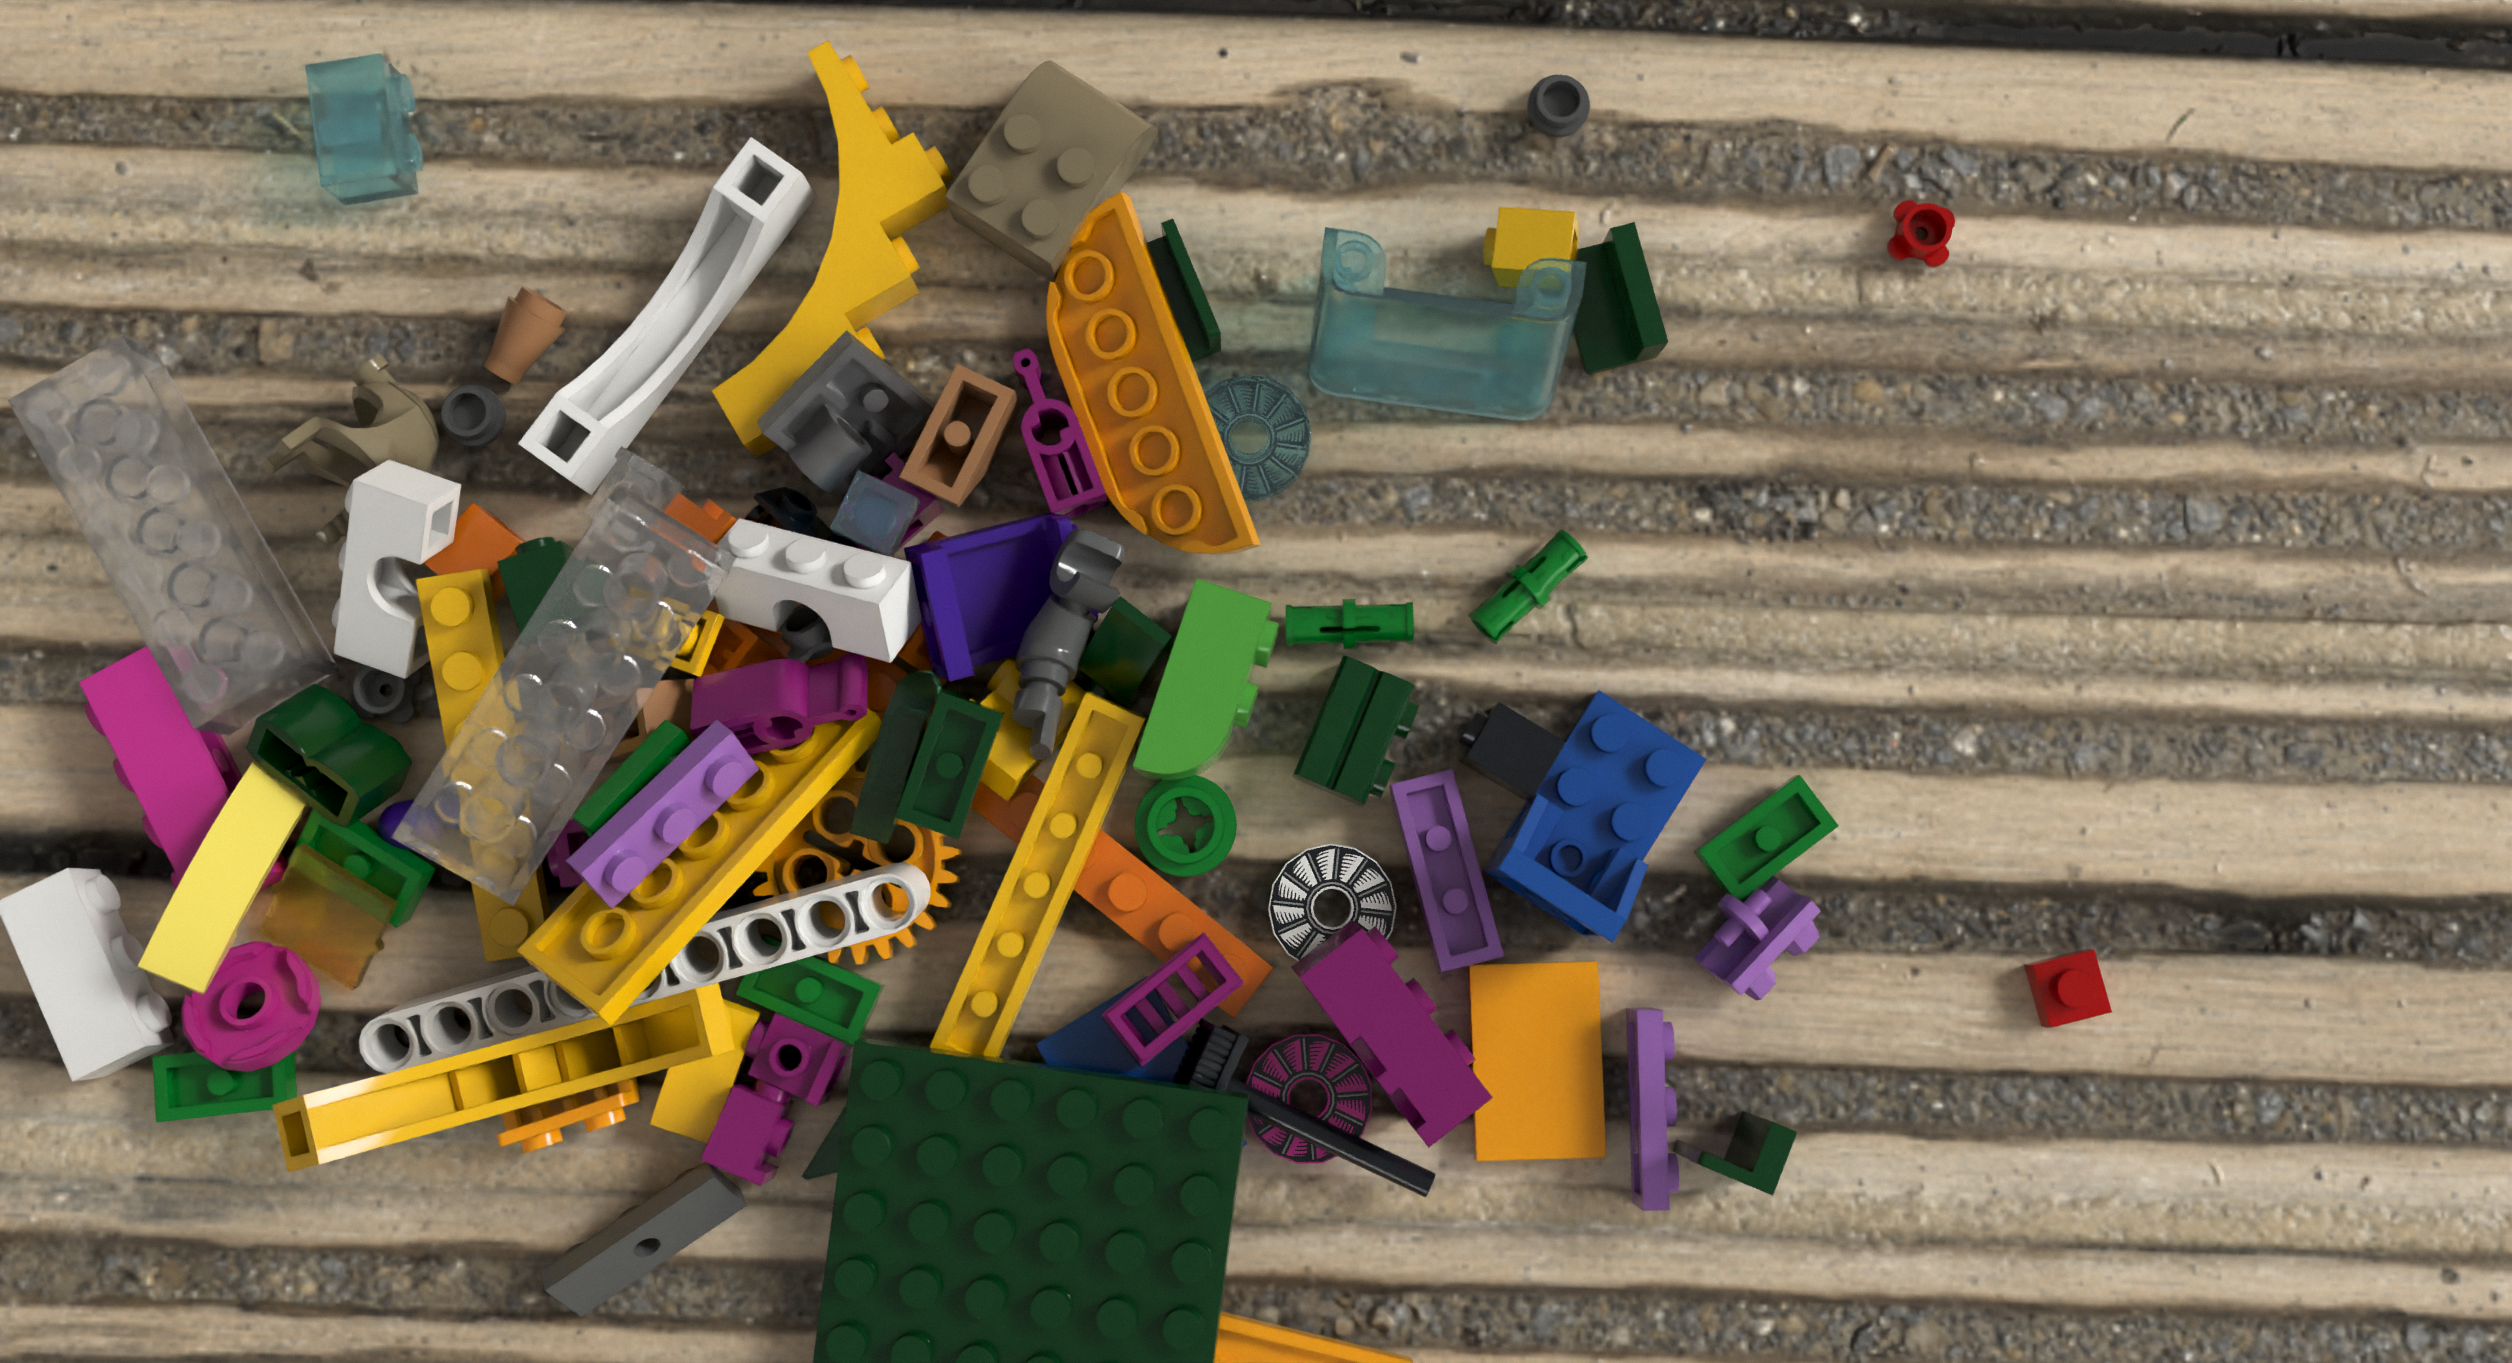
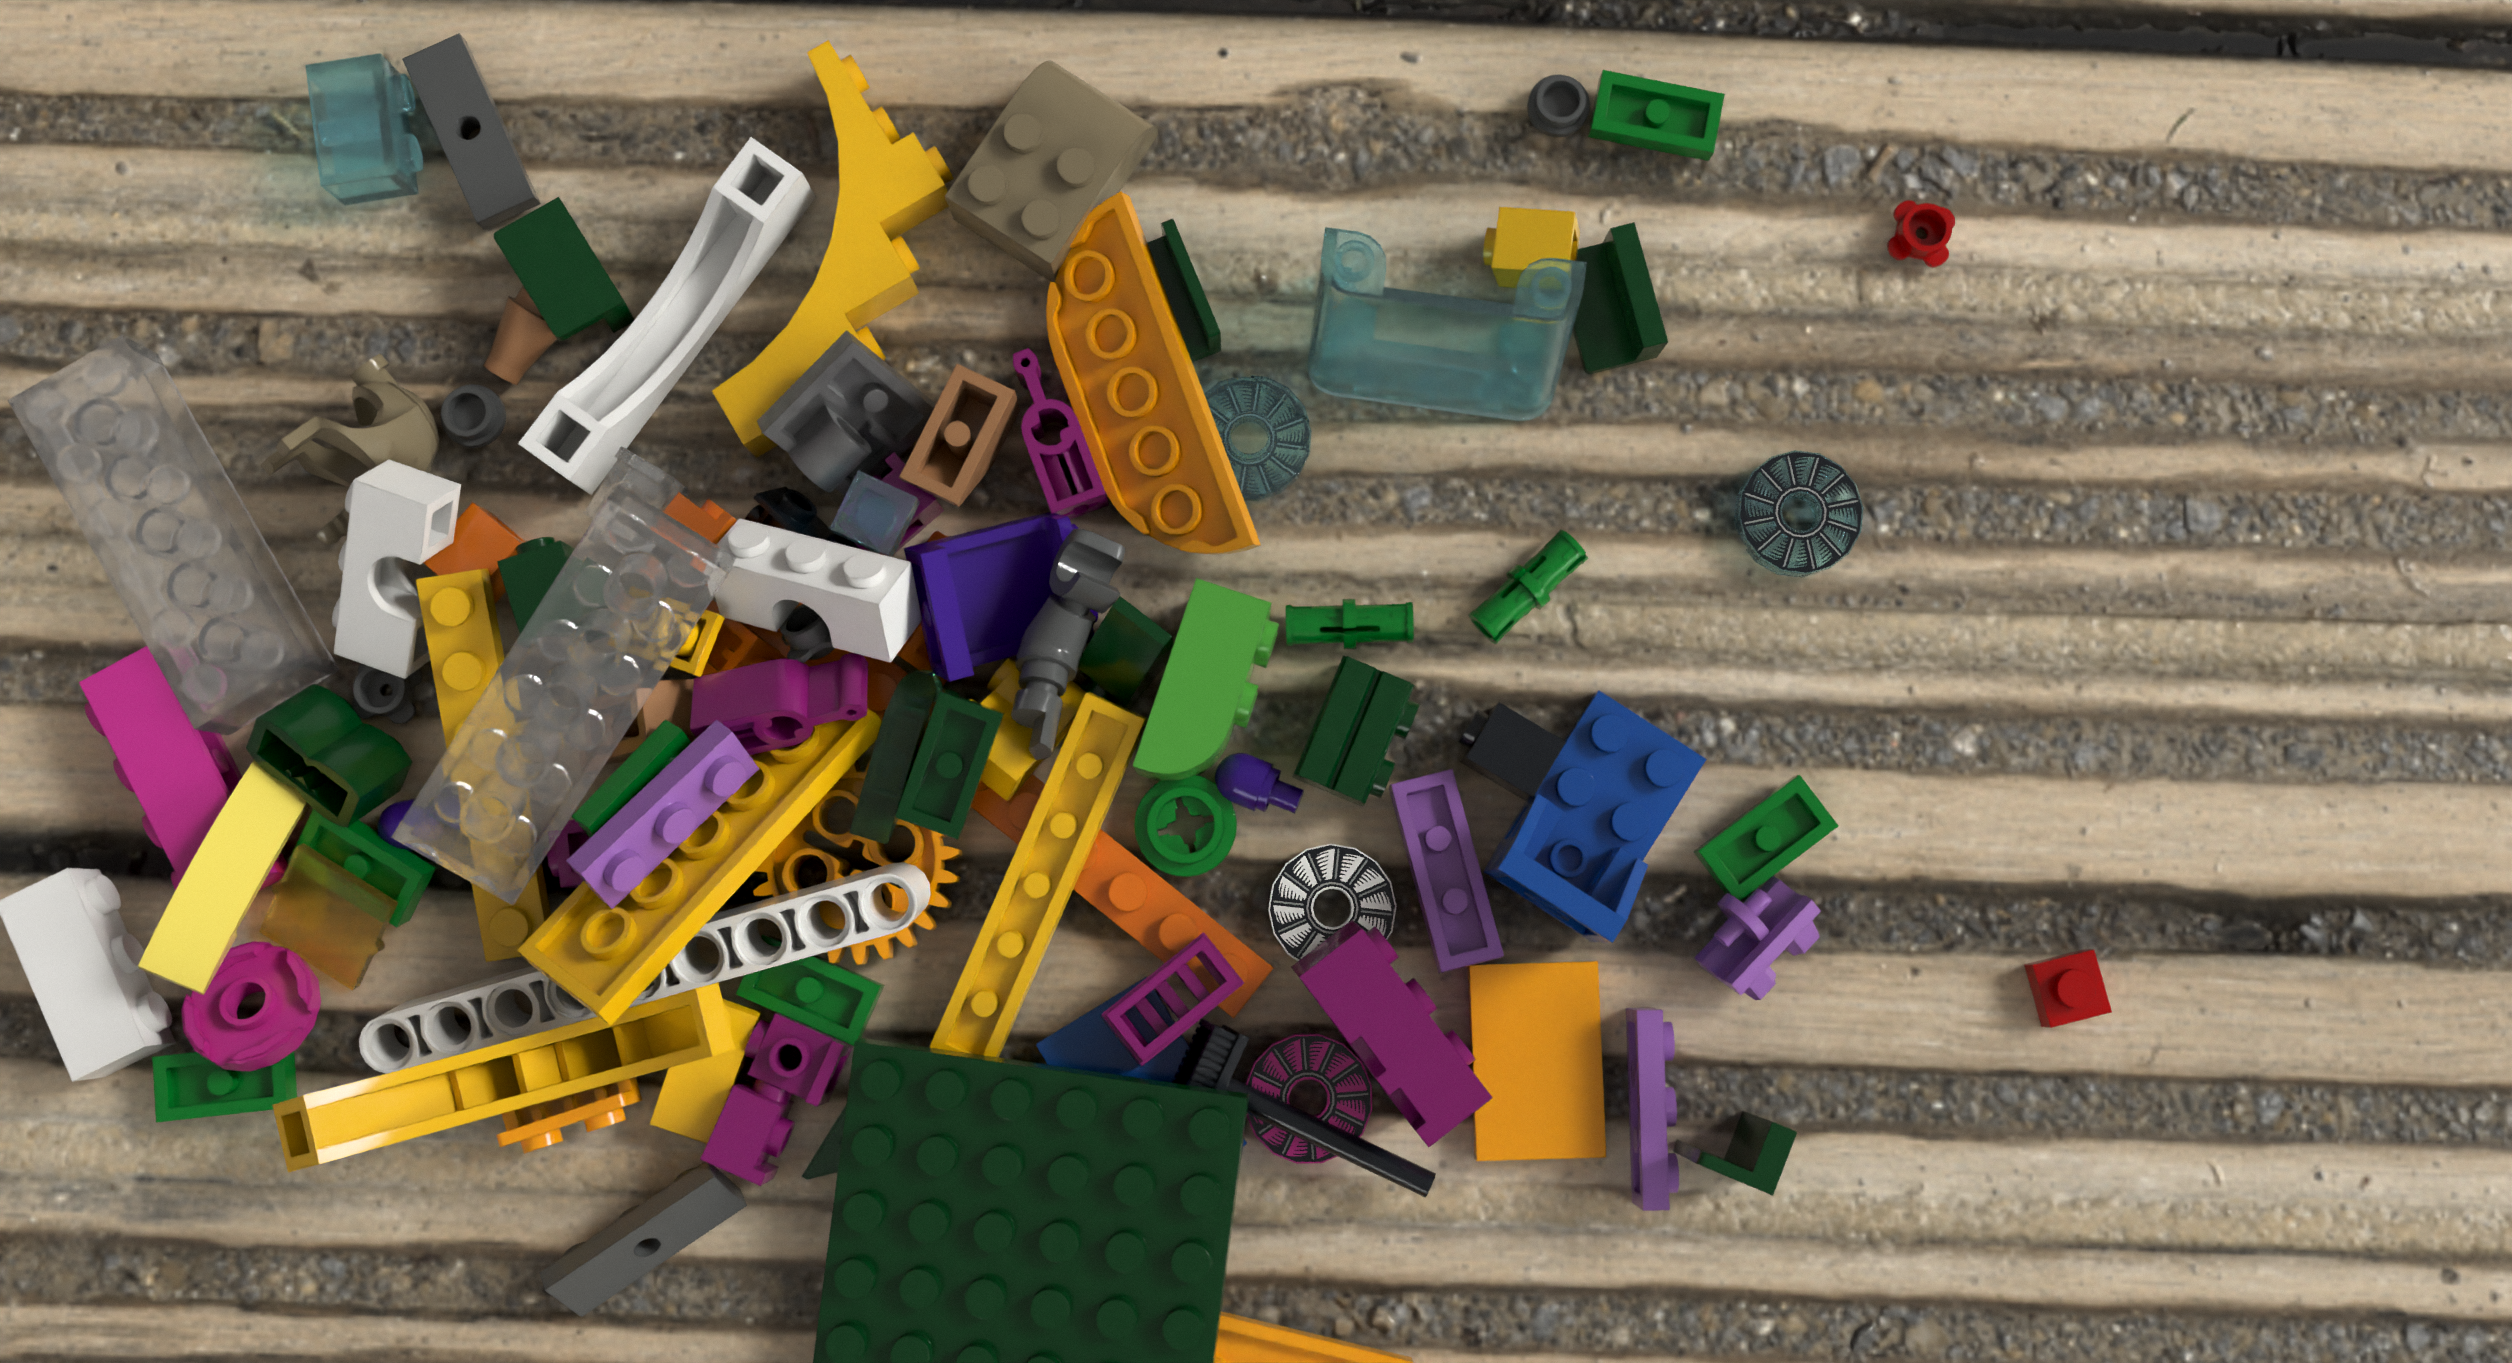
none -> dark grey tile [402,33,541,230]
none -> dark green panel [494,197,635,341]
none -> dark purple cylinder [1215,753,1304,814]
none -> green plate [1588,70,1725,161]
none -> tile [1734,450,1864,578]

